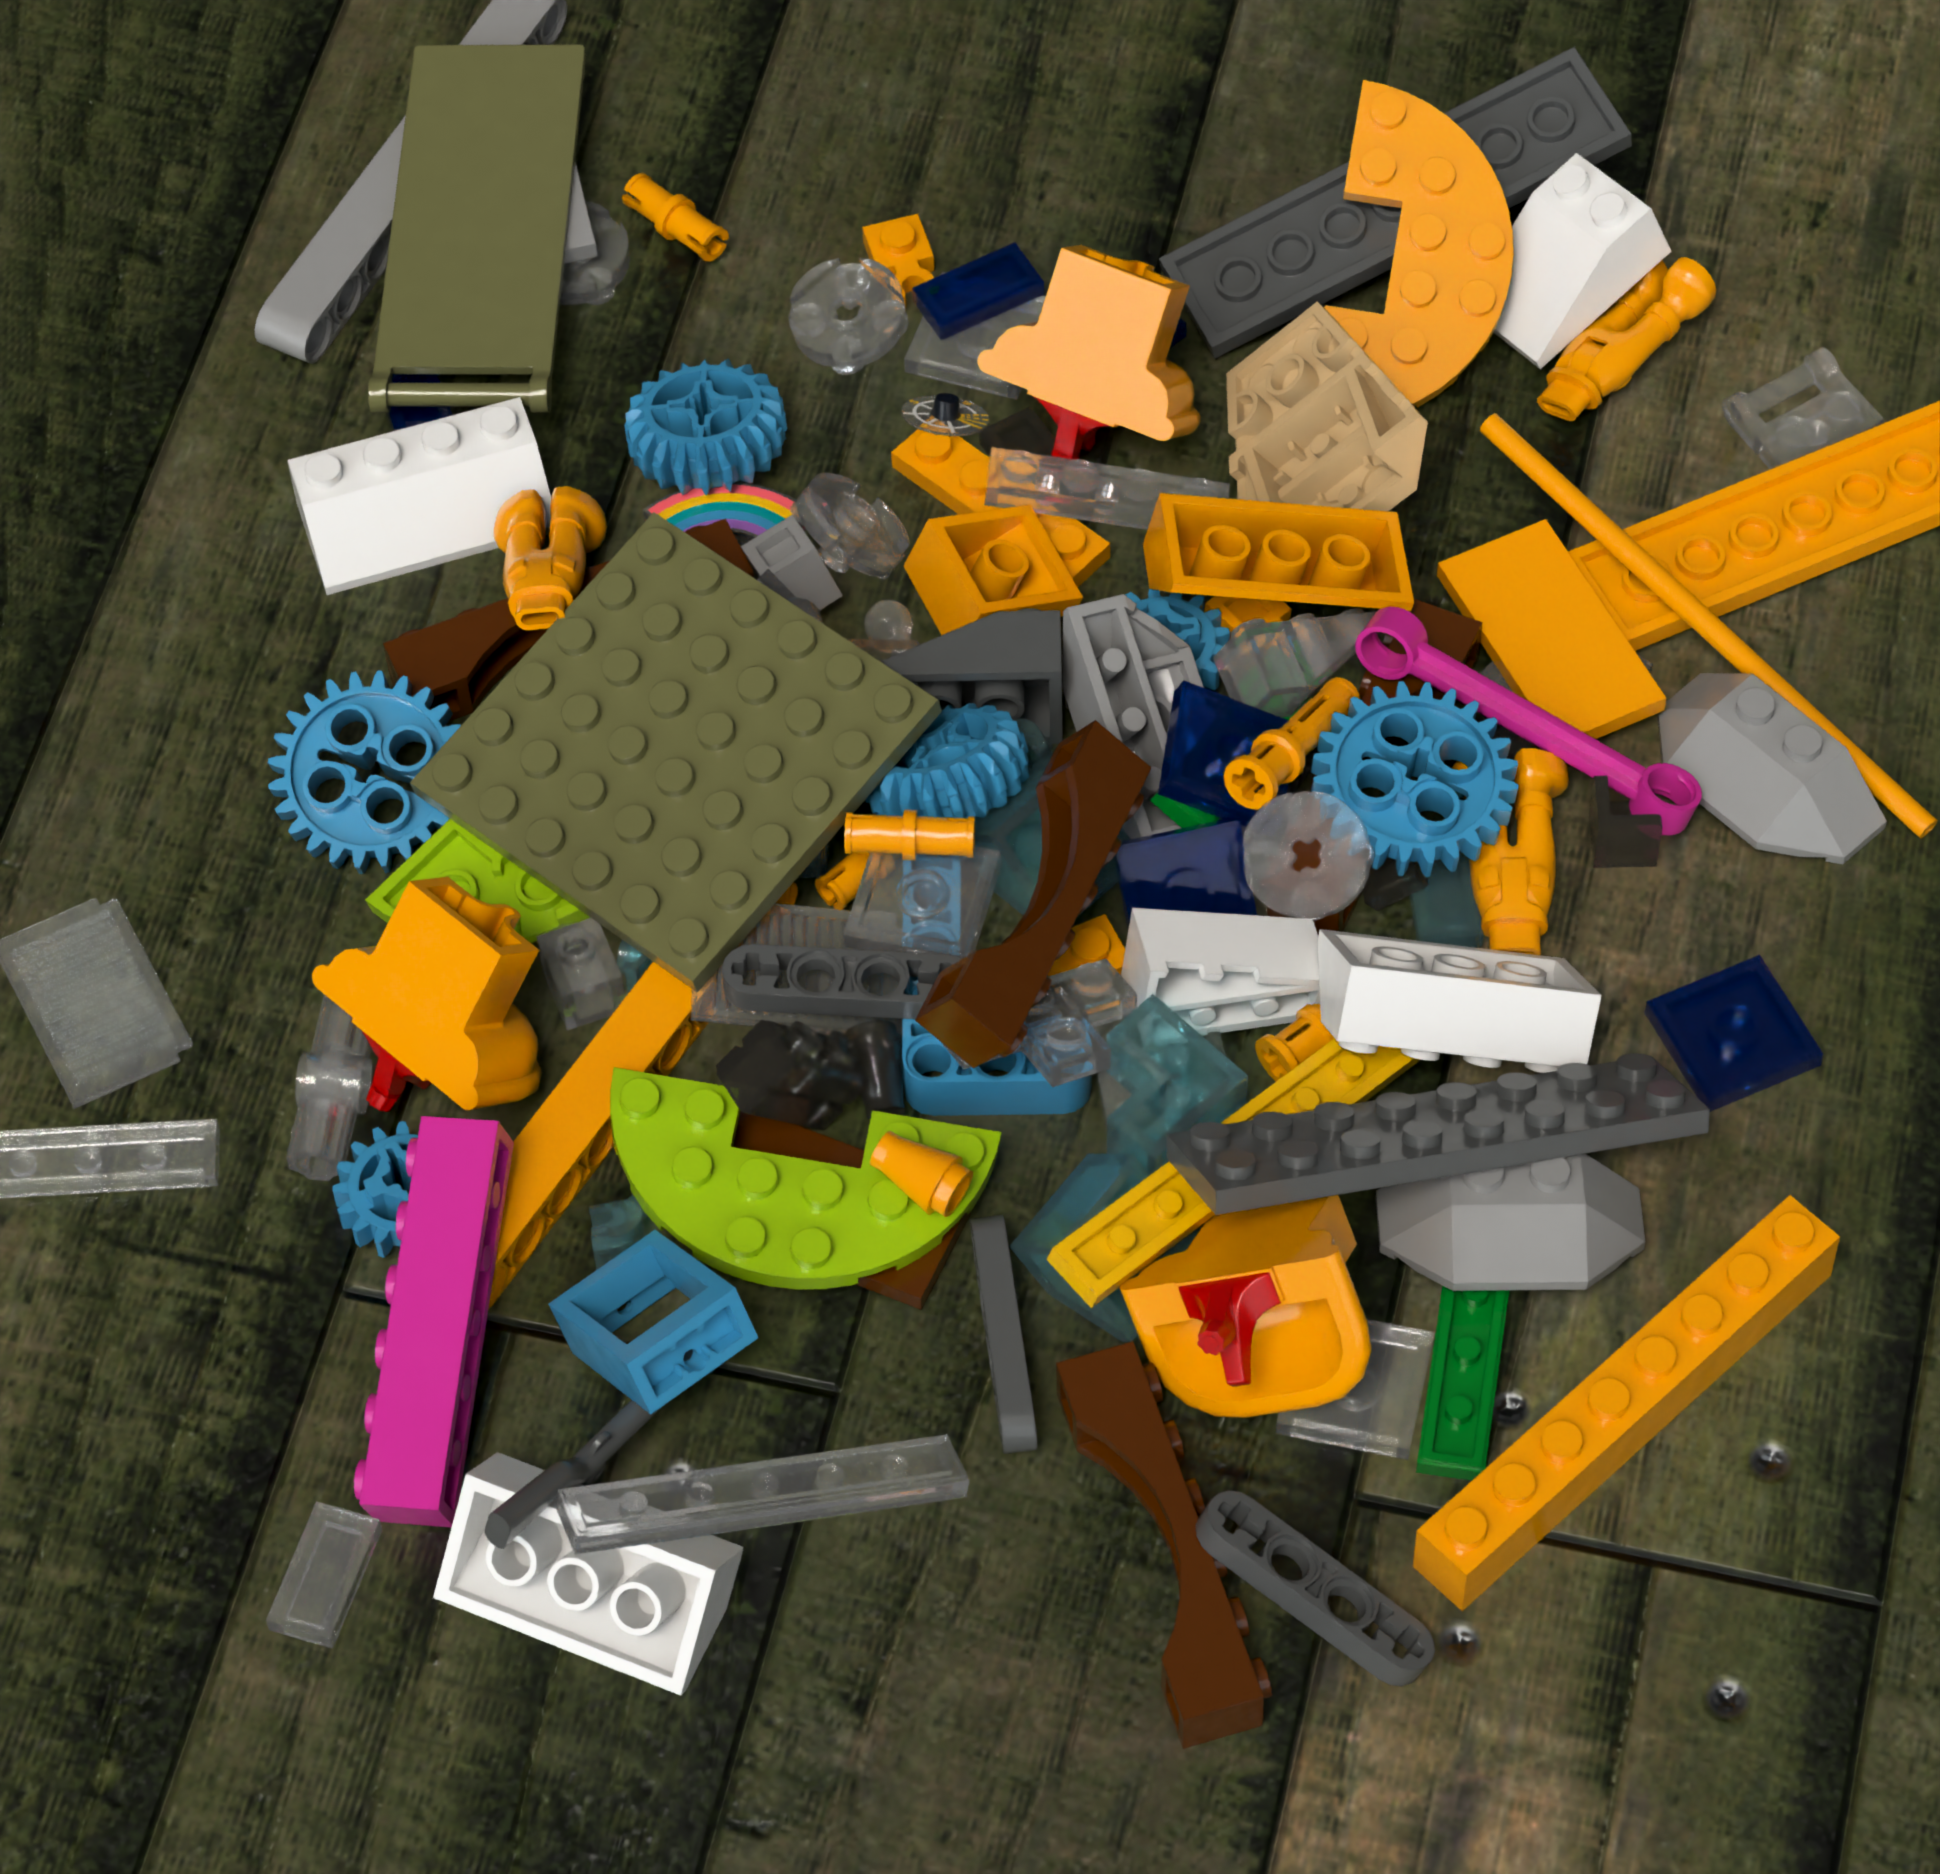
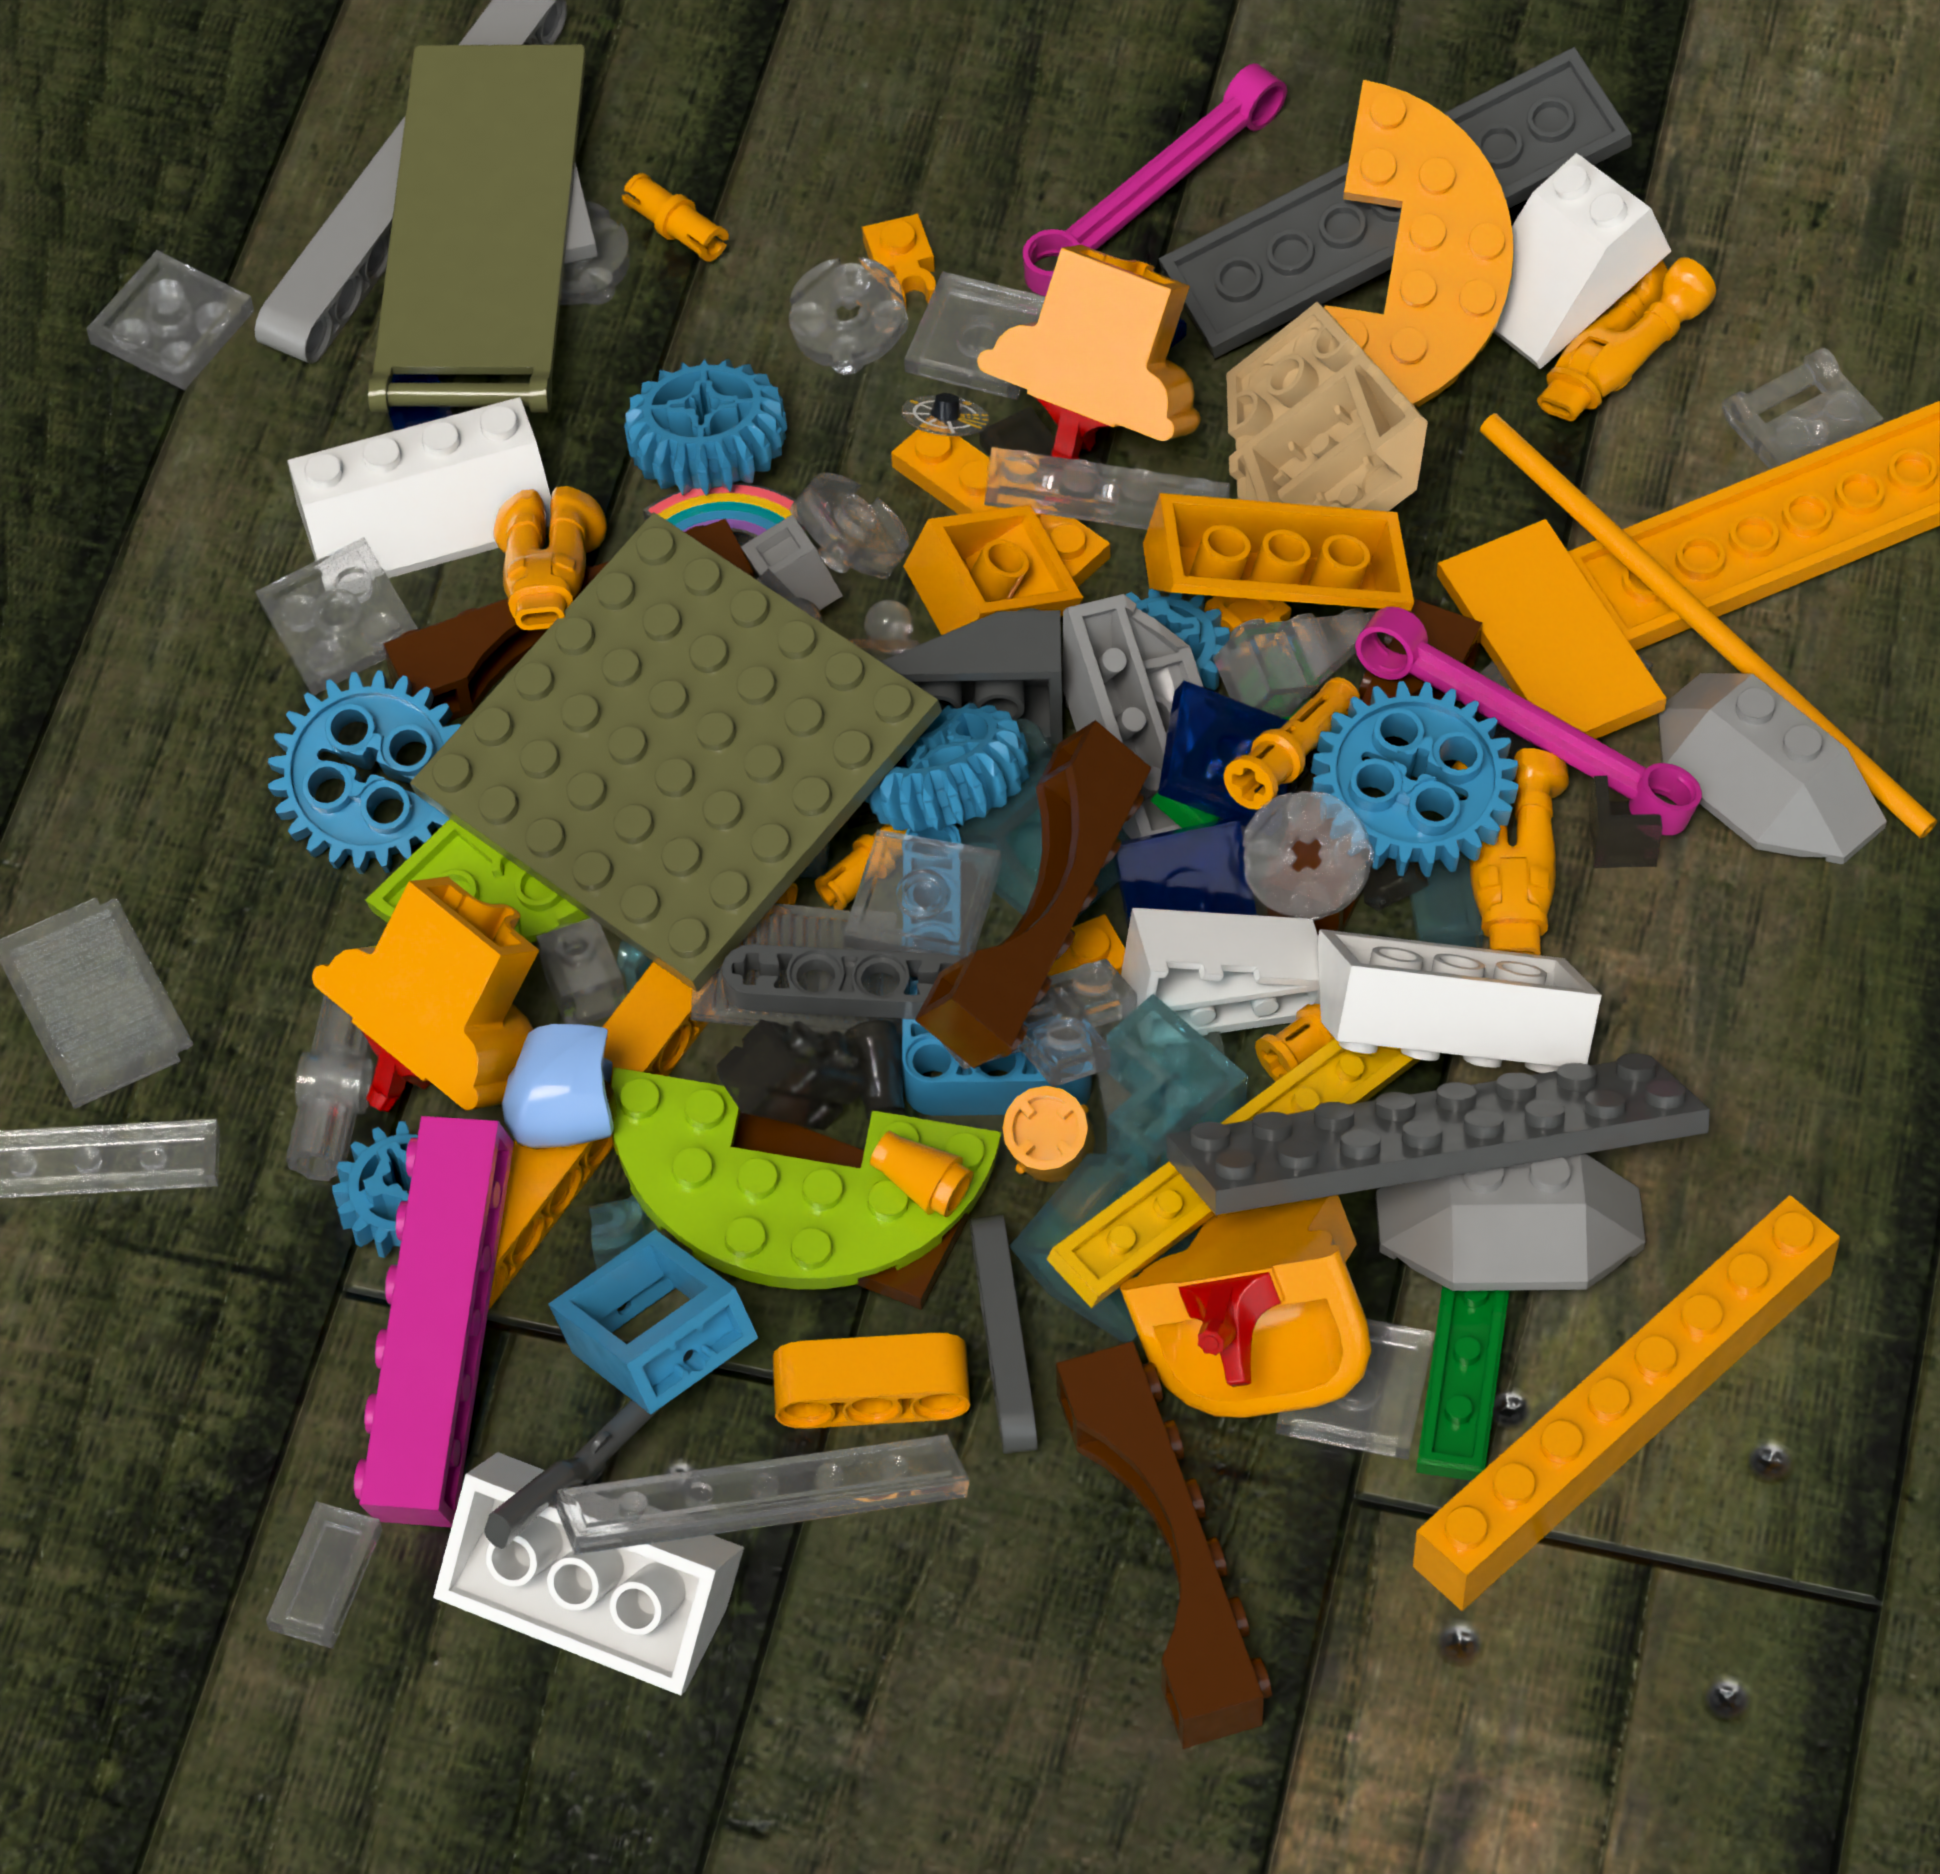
light orange pin [844,809,975,861] -> none
clear blue tile [912,242,1044,341] -> none
dark grey beam [1196,1490,1435,1686] -> none
clear blue tile [1645,955,1823,1112] -> none
none -> clear plate [86,250,254,390]
none -> clear plate [255,537,418,695]
none -> light blue piece [502,1024,617,1149]
none -> light orange beam [773,1333,970,1429]
none -> light orange piece [1002,1085,1095,1183]
none -> dark pink piece [1023,63,1287,297]

